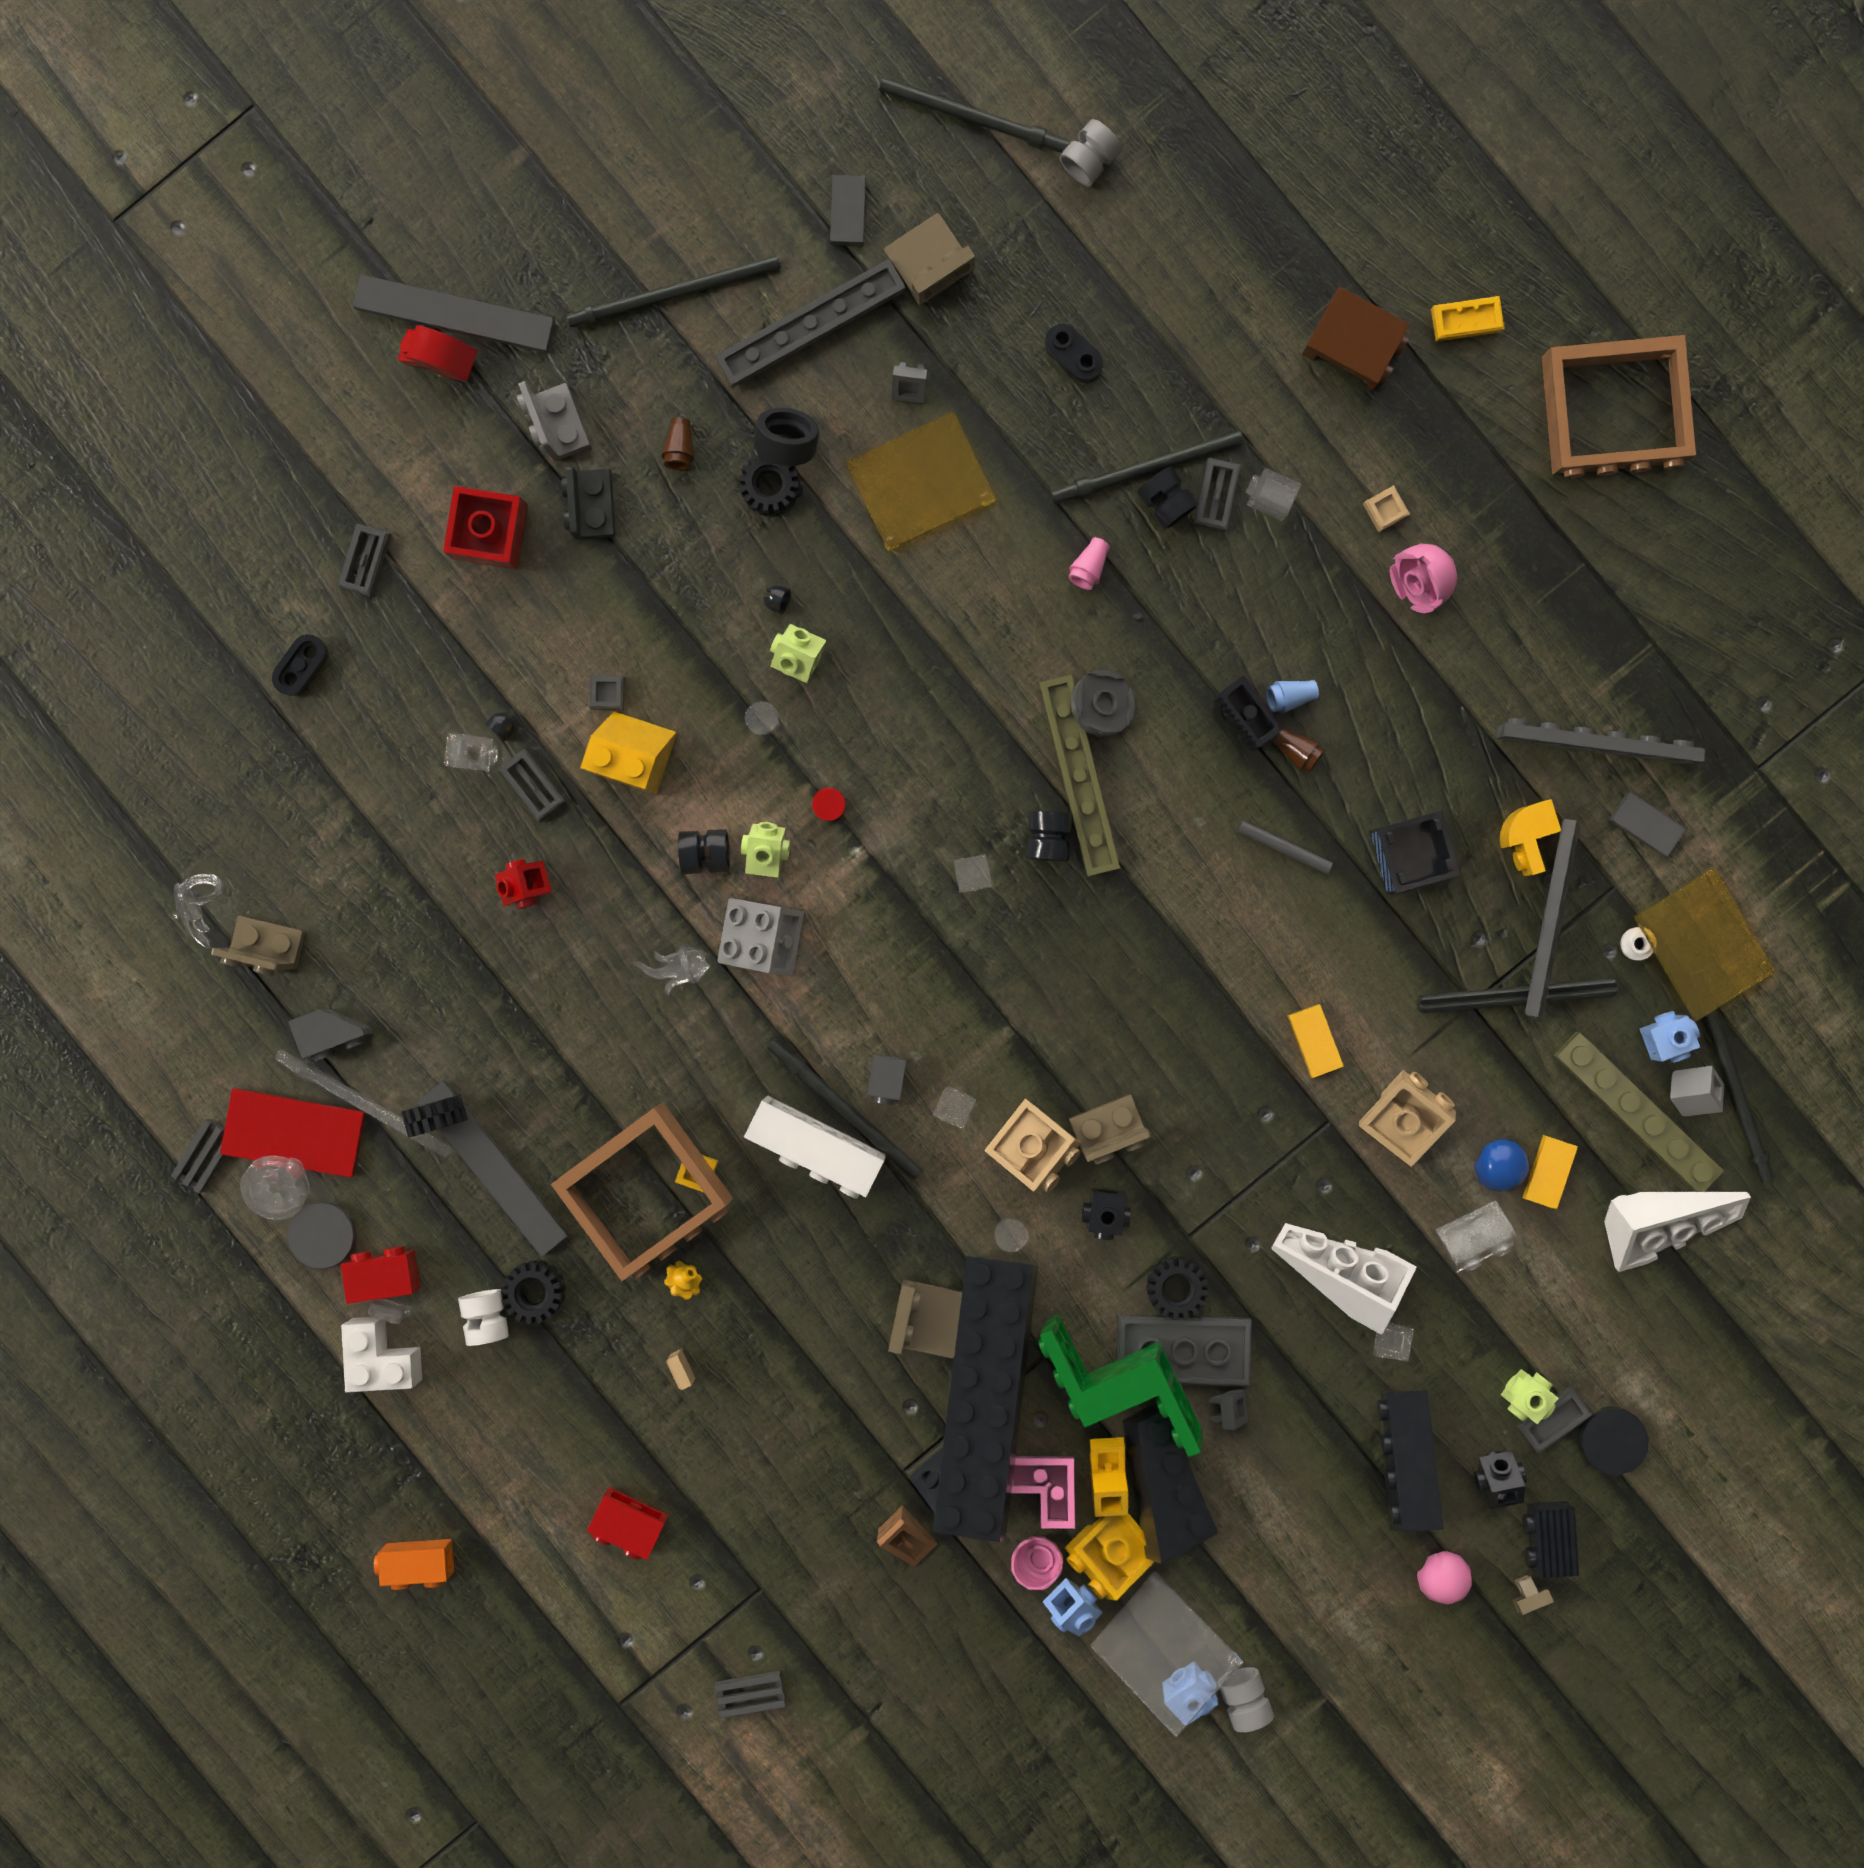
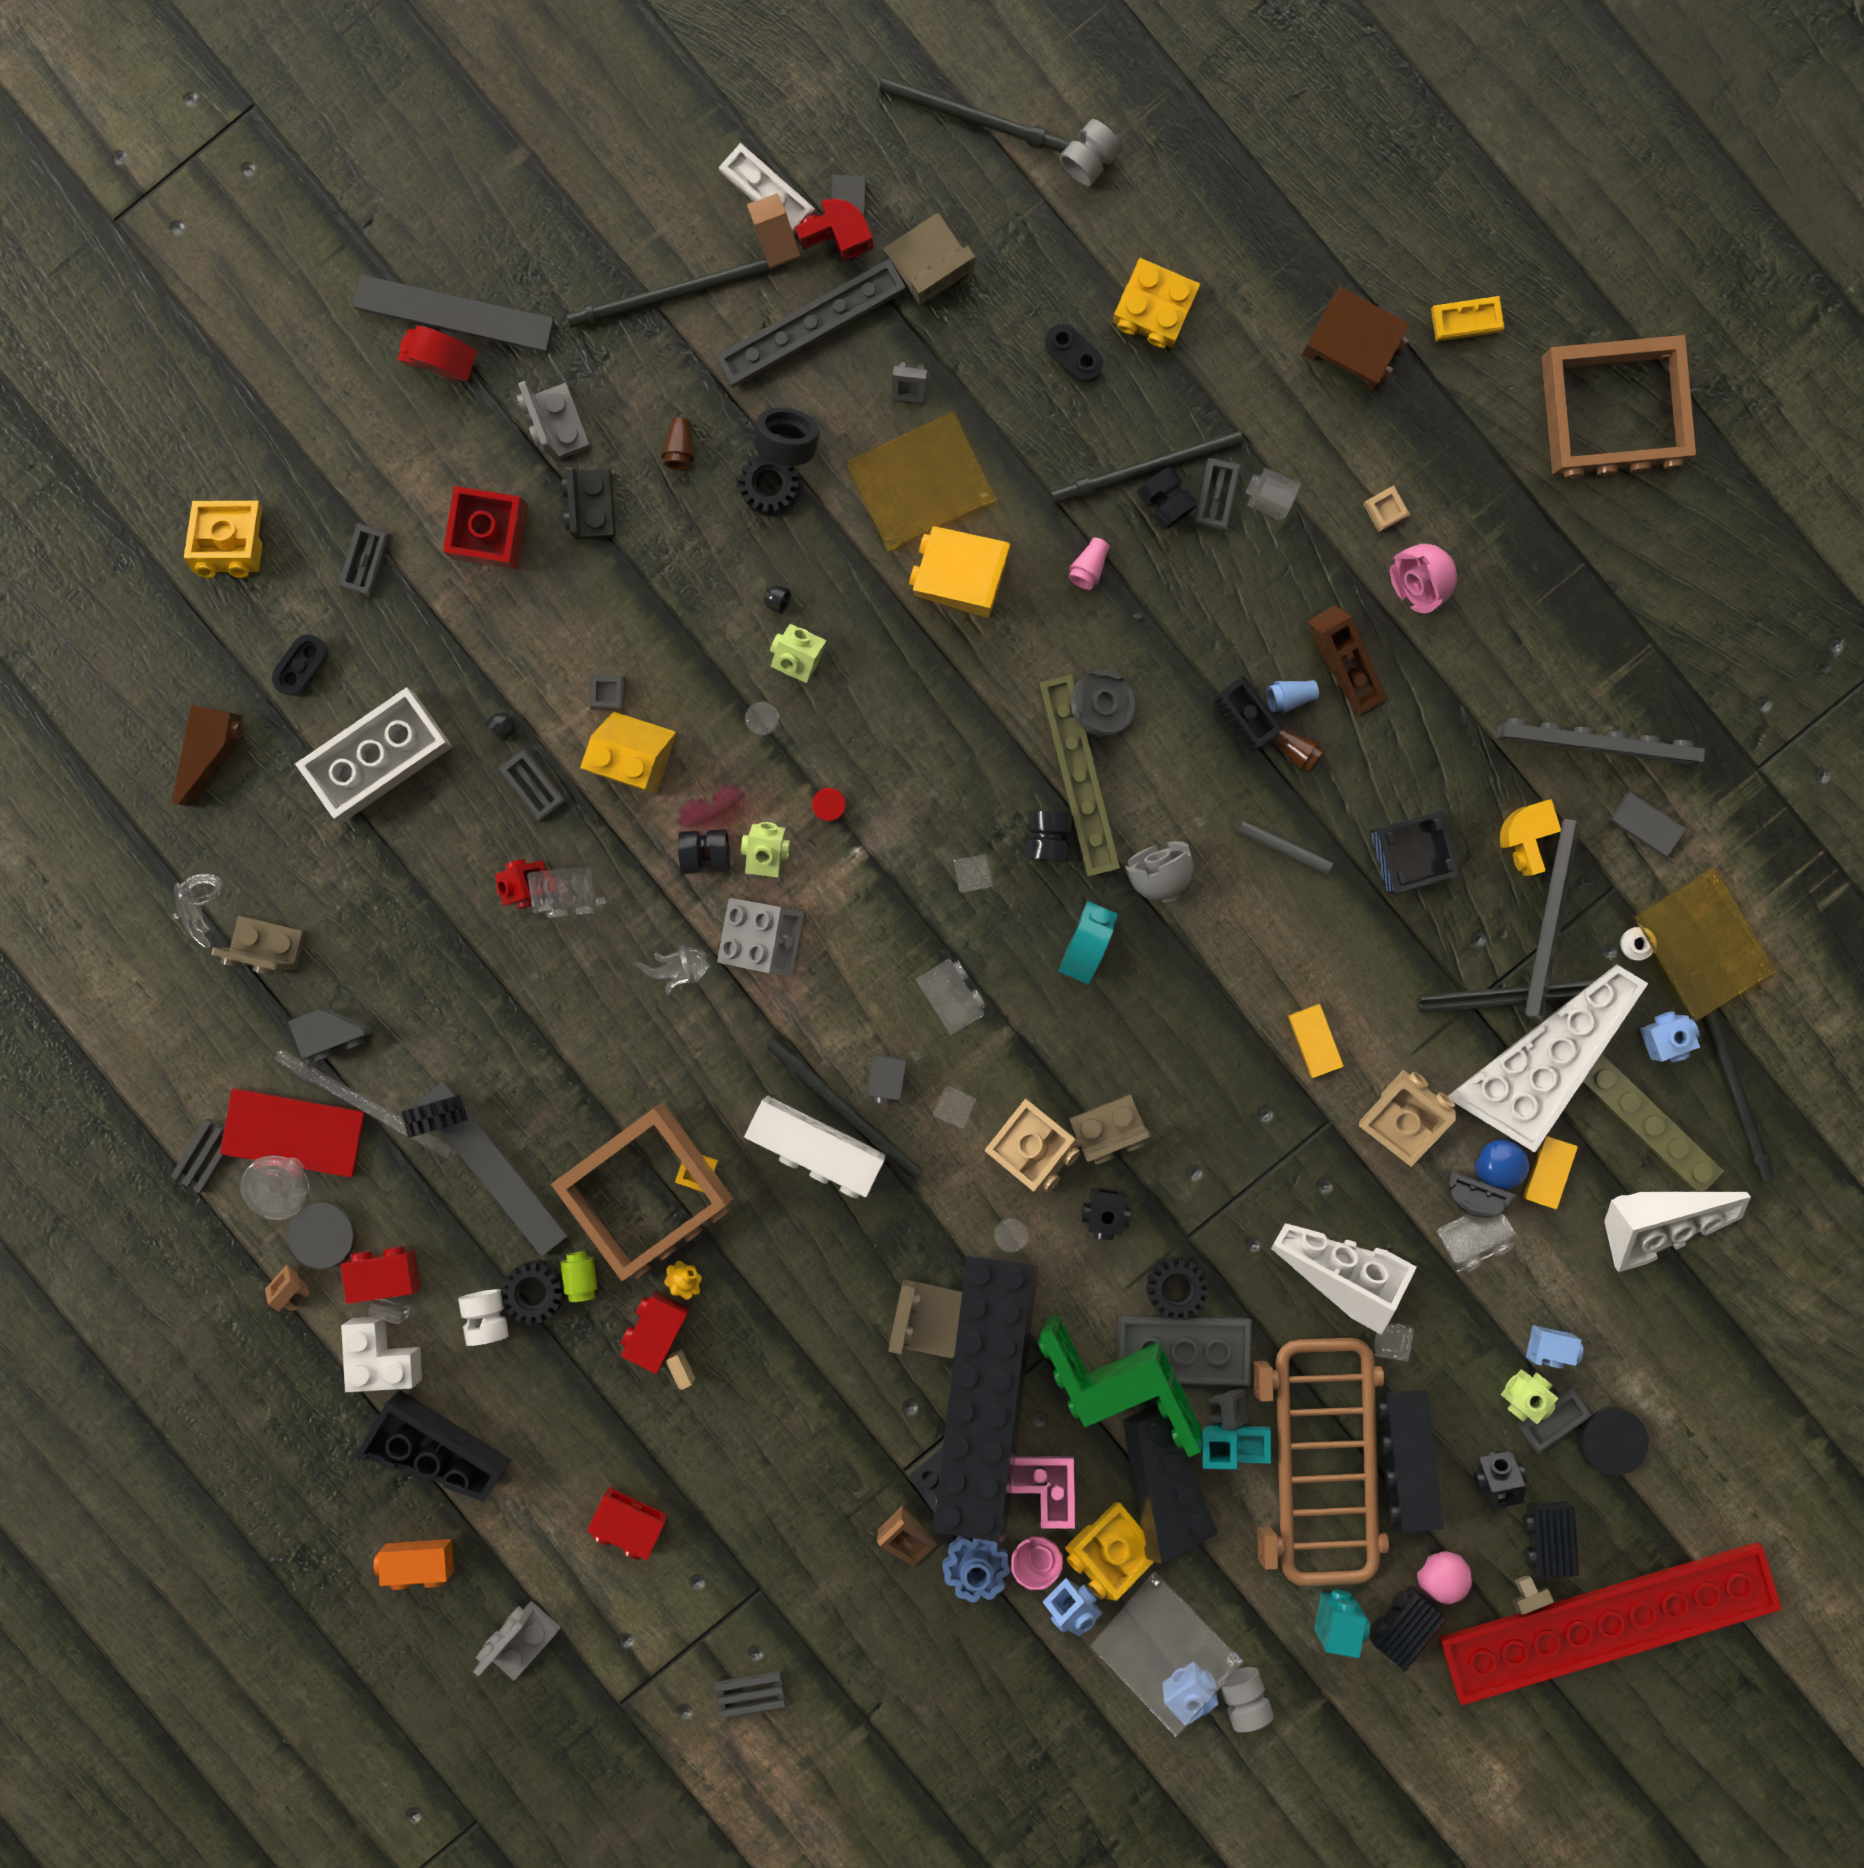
clear brick [444,732,498,772] -> none
yellow brick [1089,1437,1128,1517] -> none
light grey panel [1670,1066,1724,1116] -> none
none -> reddish brown slope [172,705,243,806]
none -> yellow plate [184,501,263,578]
none -> medium nougat tile [265,1265,309,1311]
none -> white brick [295,687,453,822]
none -> black wedge [354,1390,512,1501]
none -> light grey bracket [473,1601,560,1680]
none -> clear bracket [527,867,606,918]
none -> lime brick [560,1251,598,1302]
none -> red brick [620,1291,690,1374]
none -> clear pink slope [677,784,746,828]
none -> white tile [719,143,815,236]
none -> medium nougat slope [747,193,801,269]
none -> red brick [795,199,874,262]
none -> yellow slope [909,526,1010,619]
none -> clear bracket [916,958,986,1036]
none -> medium blue plant [942,1536,1010,1603]
none -> teal brick [1058,901,1118,985]
none -> yellow plate [1112,257,1200,348]
none -> light grey cylinder [1125,841,1194,903]
none -> teal brick [1203,1424,1271,1469]
none -> medium nougat bar [1252,1338,1389,1586]
none -> reddish brown slope [1307,605,1387,715]
none -> teal brick [1314,1589,1370,1658]
none -> black brick [1369,1586,1448,1671]
none -> red plate [1439,1542,1782,1706]
none -> white wing [1448,964,1648,1152]
none -> black tile [1449,1171,1516,1218]
none -> light blue brick [1526,1325,1583,1368]

